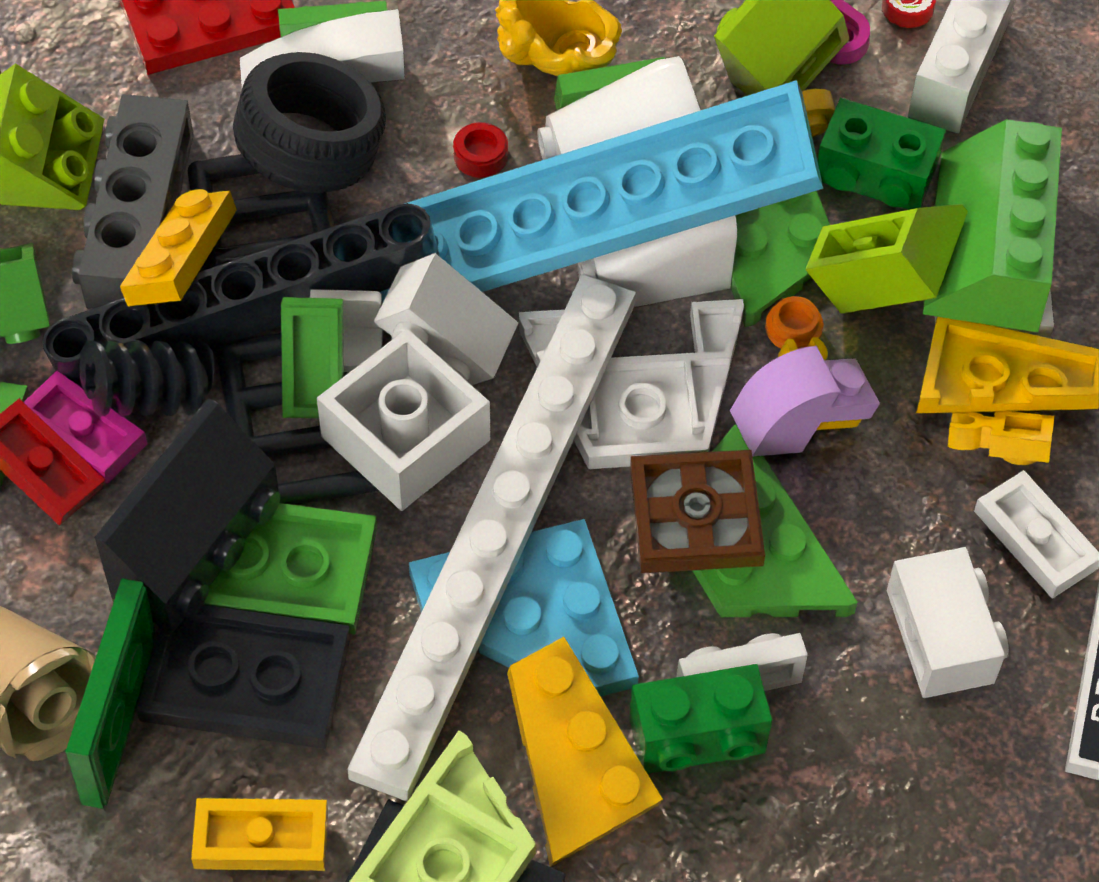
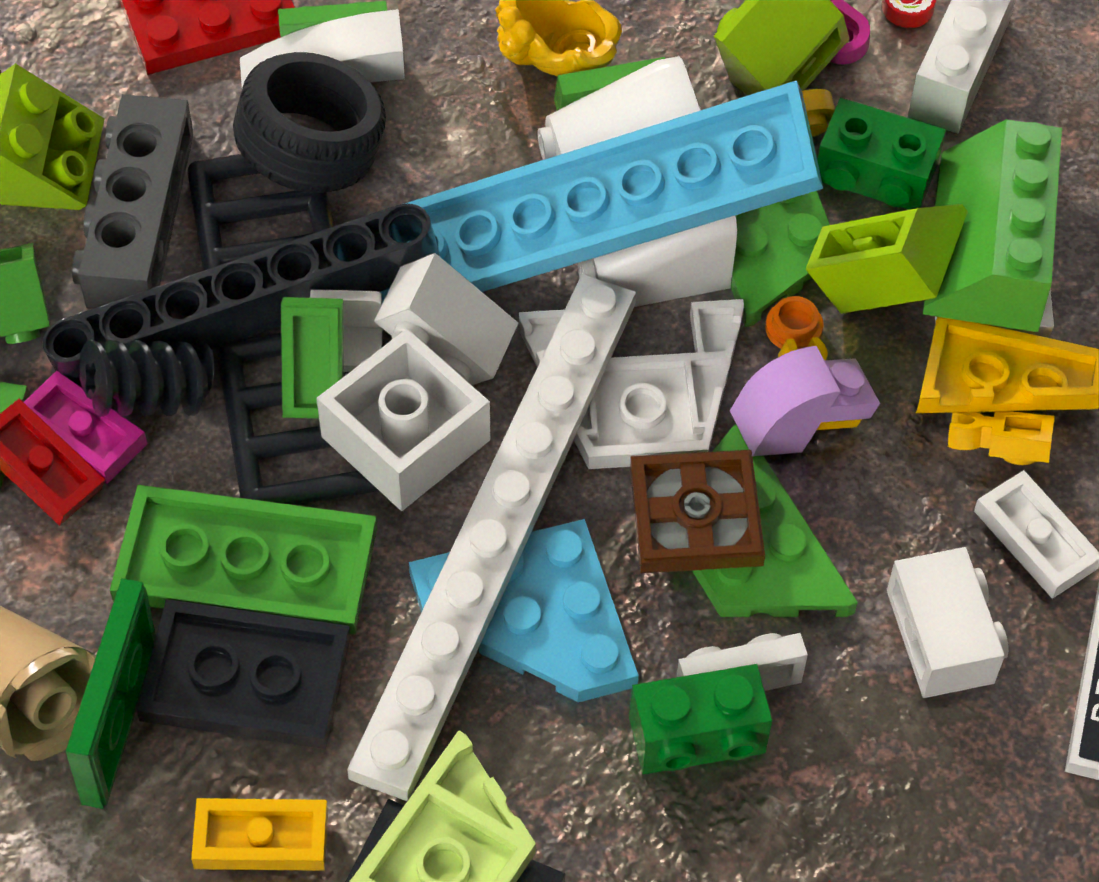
black slope [94,398,281,633] -> none
yellow plate [120,189,237,306] -> none
red tile [453,122,508,178] -> none
yellow wing [507,637,663,867] -> none

